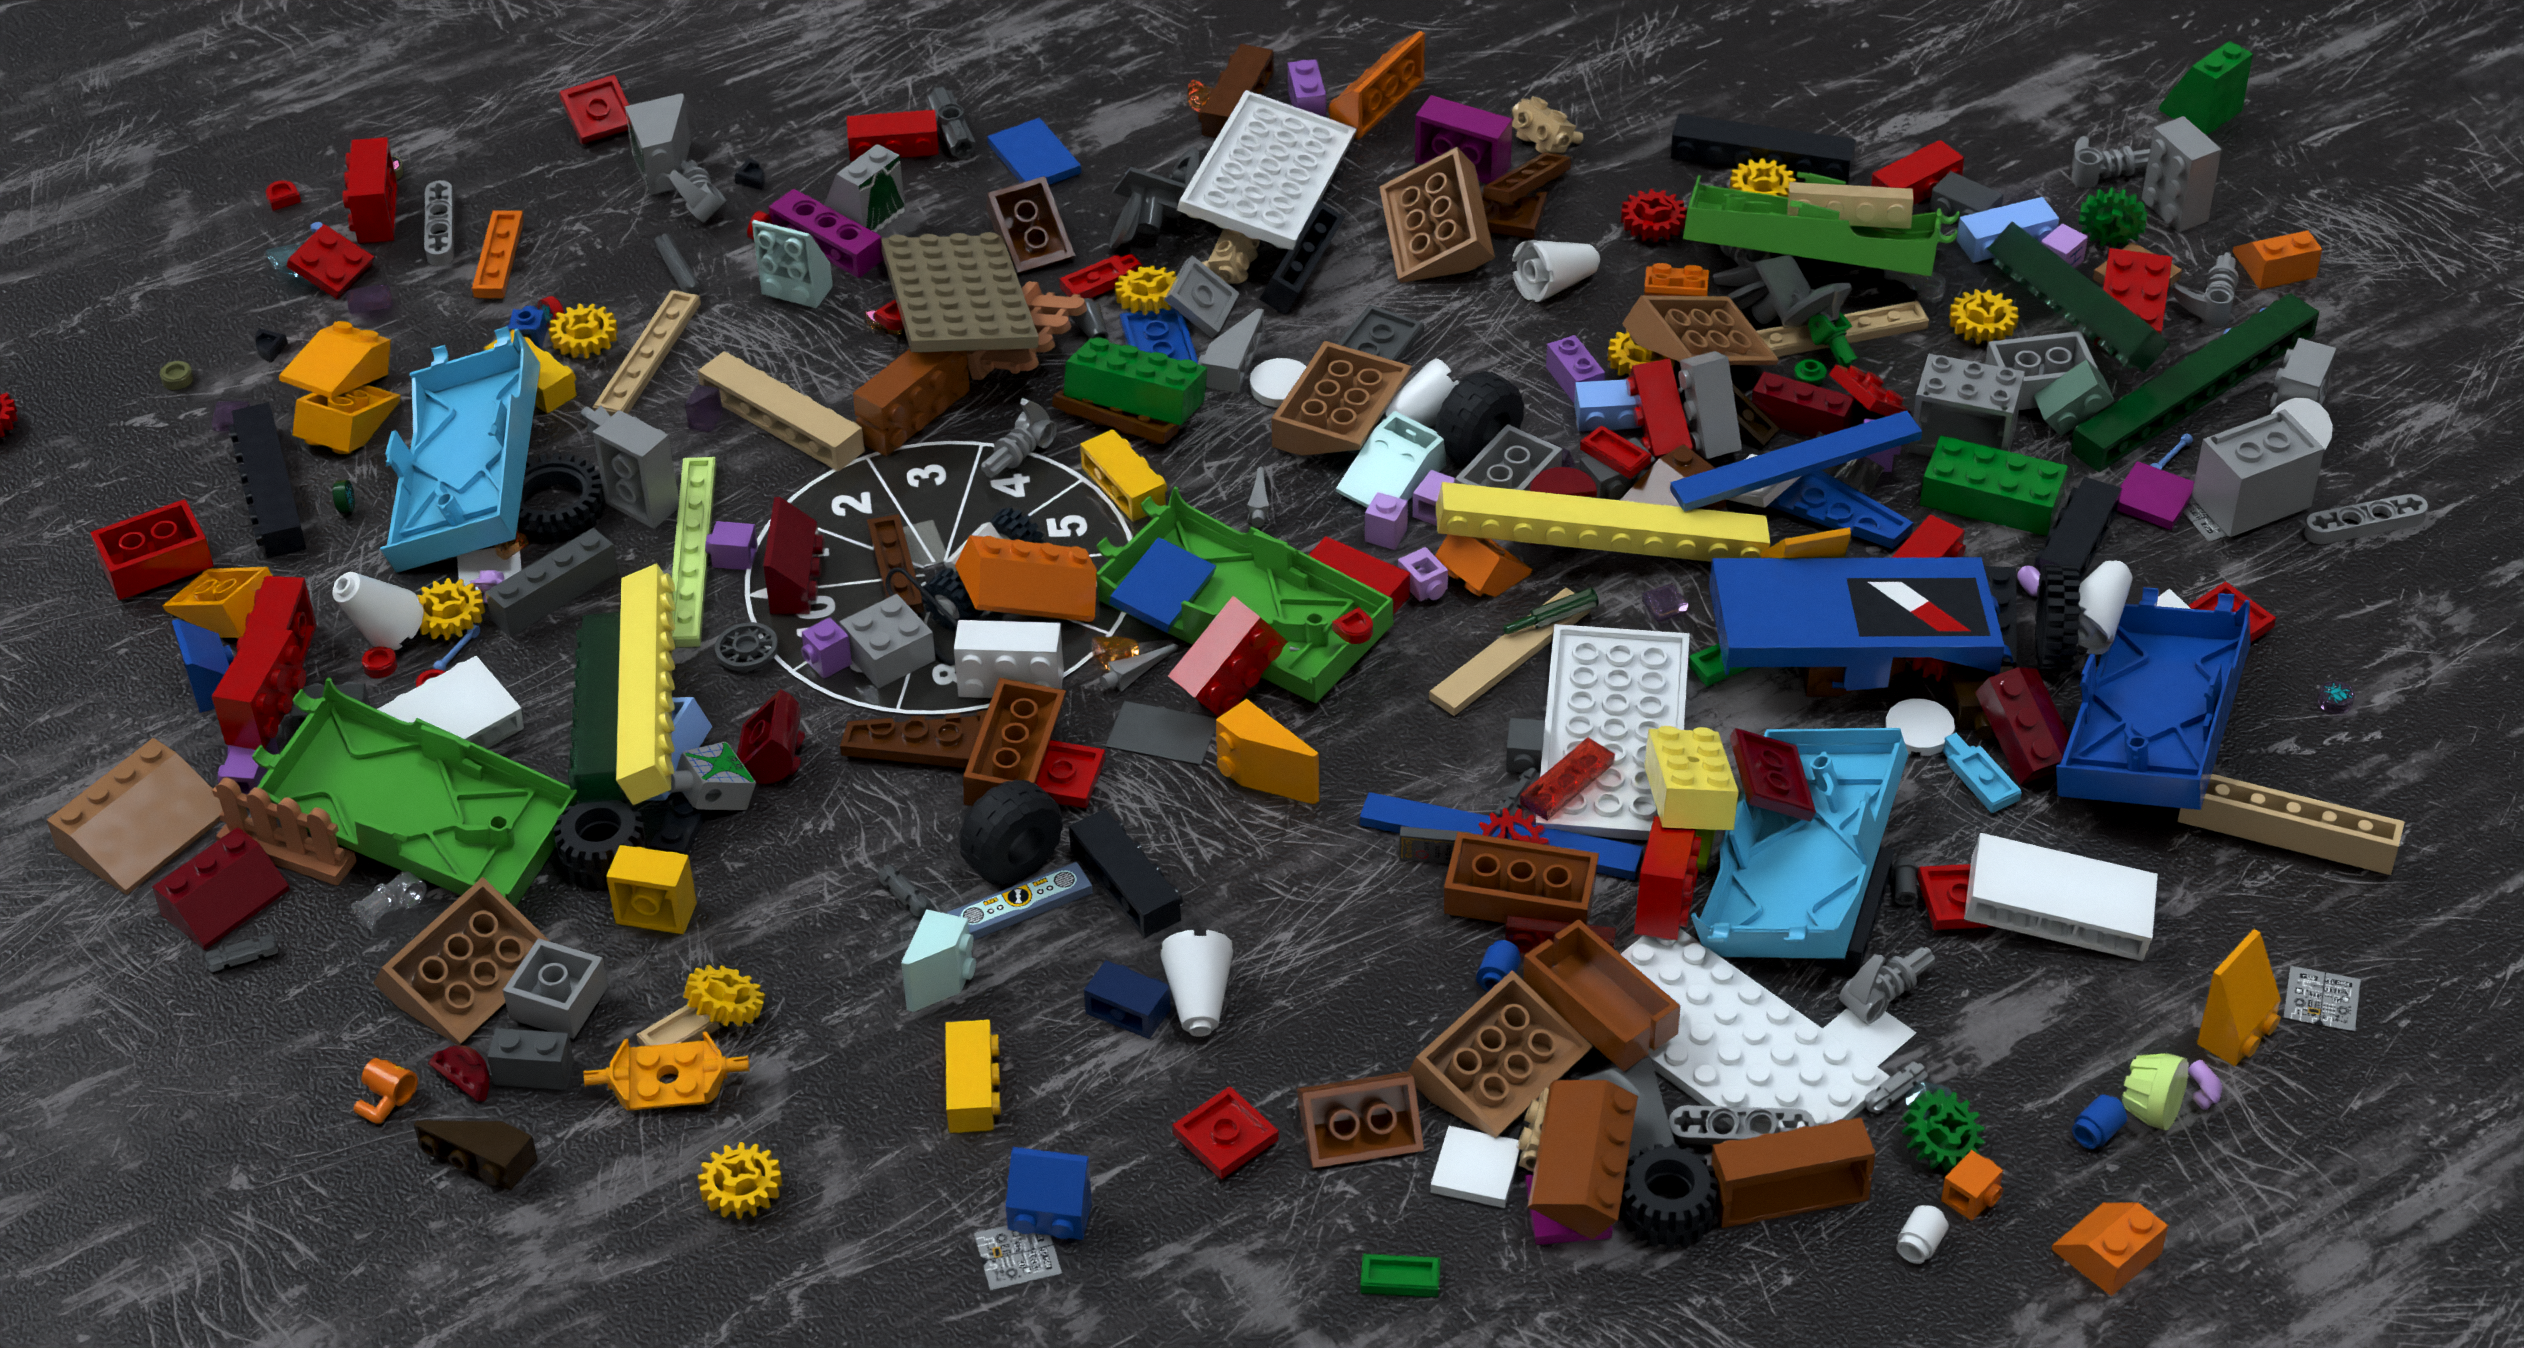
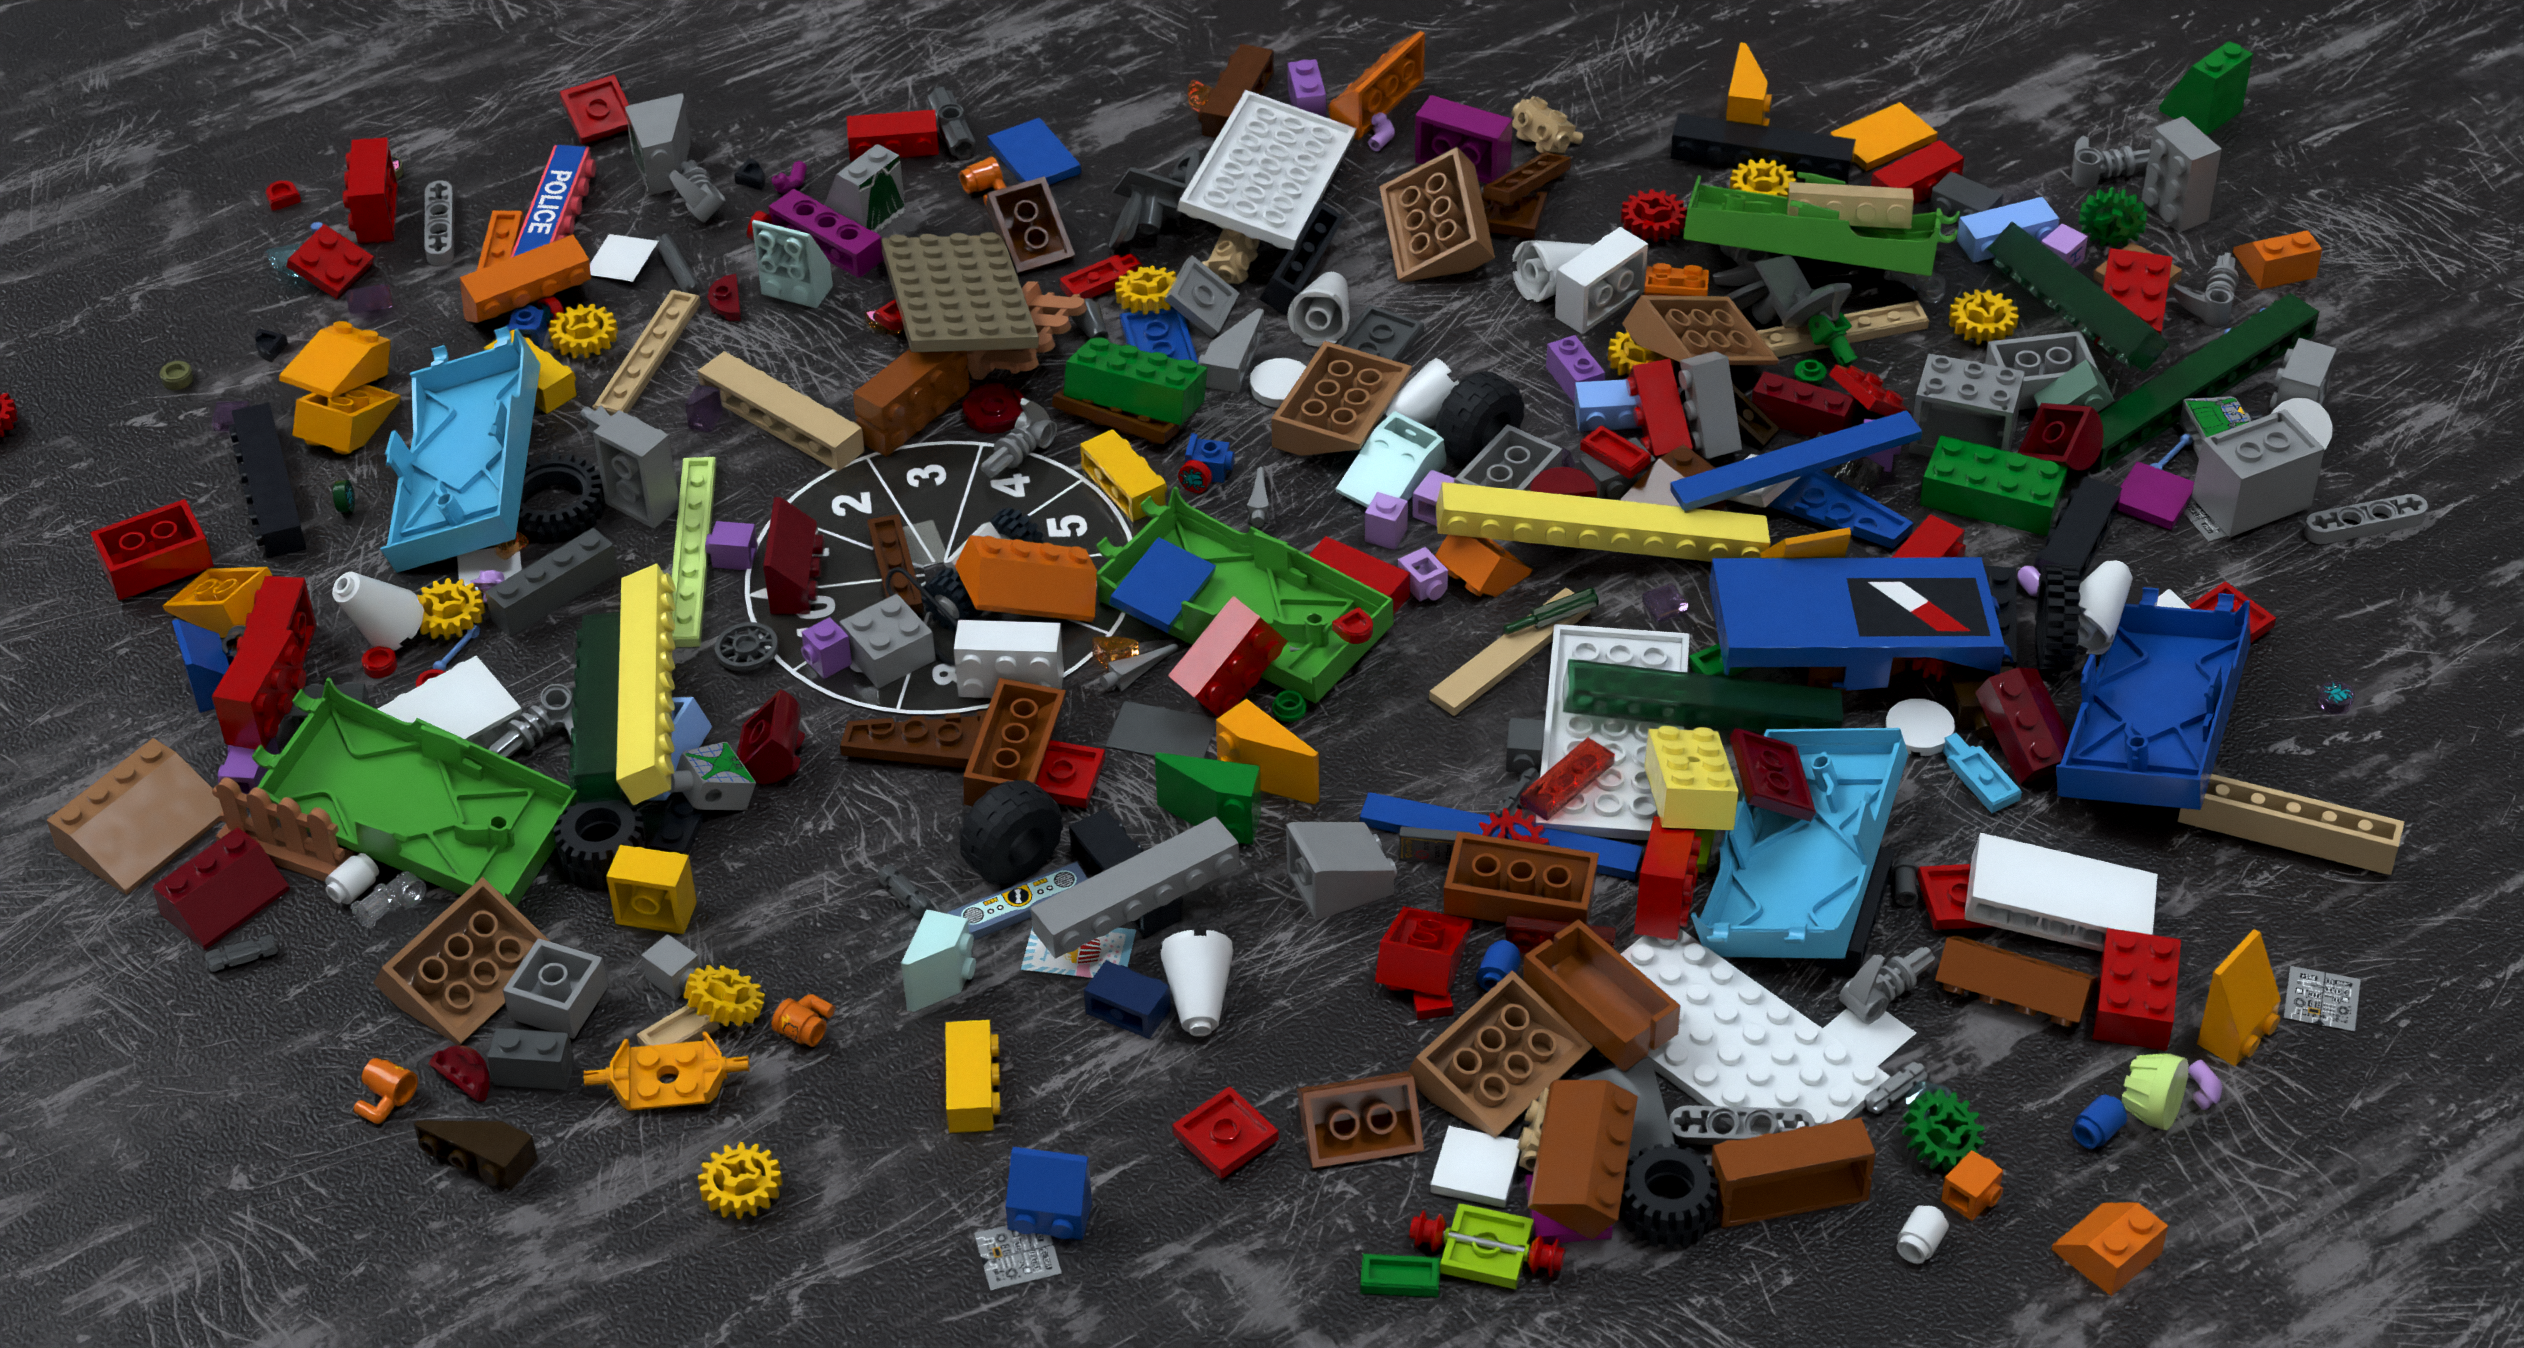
none -> dark grey pin [222,625,246,656]
none -> white brick [325,853,379,904]
none -> orange slope [460,234,591,323]
none -> light grey piece [488,684,582,758]
none -> brick [510,145,596,258]
none -> white sticker [590,234,658,281]
none -> light grey brick [641,934,700,1000]
none -> dark red plate [707,273,741,321]
none -> orange piece [771,994,835,1047]
none -> magenta arm [772,161,807,194]
none -> orange piece [959,156,1007,205]
none -> dark red tile [963,383,1024,434]
none -> sticker [1021,928,1136,978]
none -> light grey brick [1030,816,1240,959]
none -> green slope [1155,752,1261,844]
none -> tile [1178,460,1212,493]
none -> blue brick [1185,433,1235,483]
none -> green plate [1272,690,1307,722]
none -> light grey slope [1286,822,1398,921]
none -> white cone [1287,272,1350,347]
none -> lavender arm [1368,112,1395,152]
none -> red slope [1375,906,1473,997]
none -> lime plate [1409,1203,1566,1289]
none -> red tile [1414,990,1454,1020]
none -> white brick [1555,227,1648,334]
none -> clear green brick [1563,659,1843,736]
none -> light orange slope [1726,42,1772,126]
none -> light orange tile [1830,102,1938,171]
none -> dark orange slope [1935,935,2097,1027]
none -> dark red brick [2017,403,2104,470]
none -> red brick [2092,928,2181,1051]
none -> torso [2179,397,2263,457]

